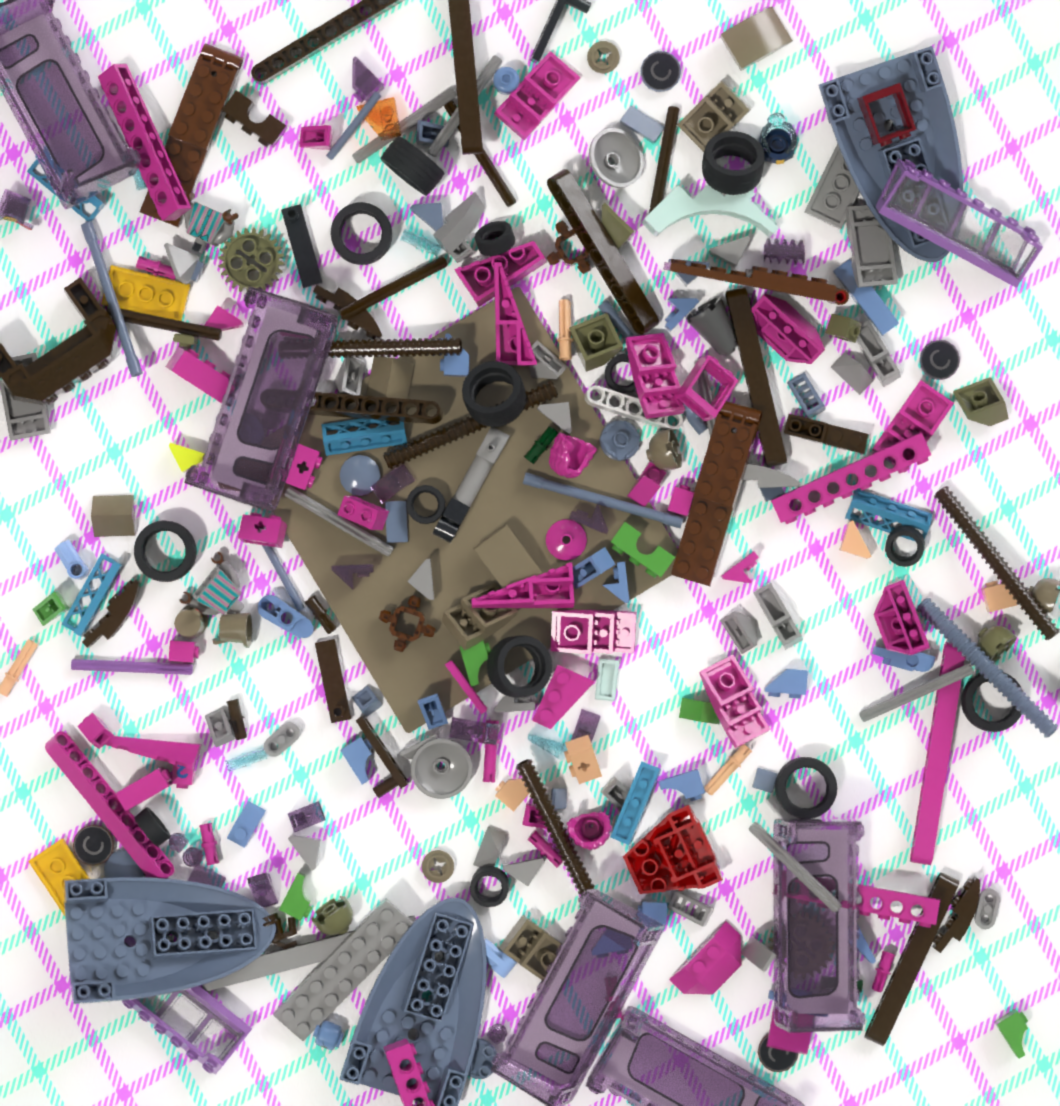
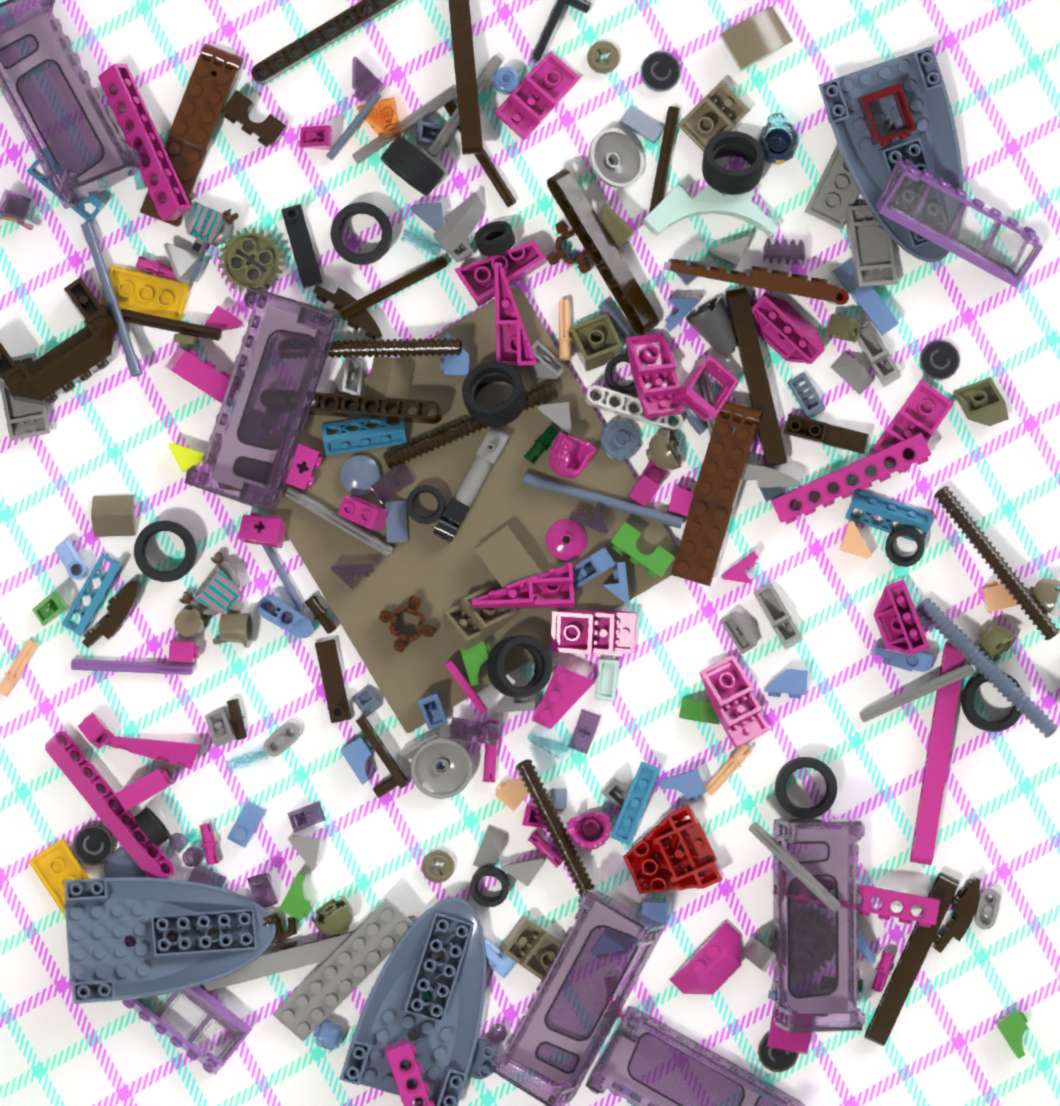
dark pink brick [171,762,196,789] -> none
light grey slope [407,559,434,600] -> none
light nougat brick [564,735,602,784] -> none
light grey slope [667,890,714,927] -> none
sand blue slope [752,767,777,793] -> none

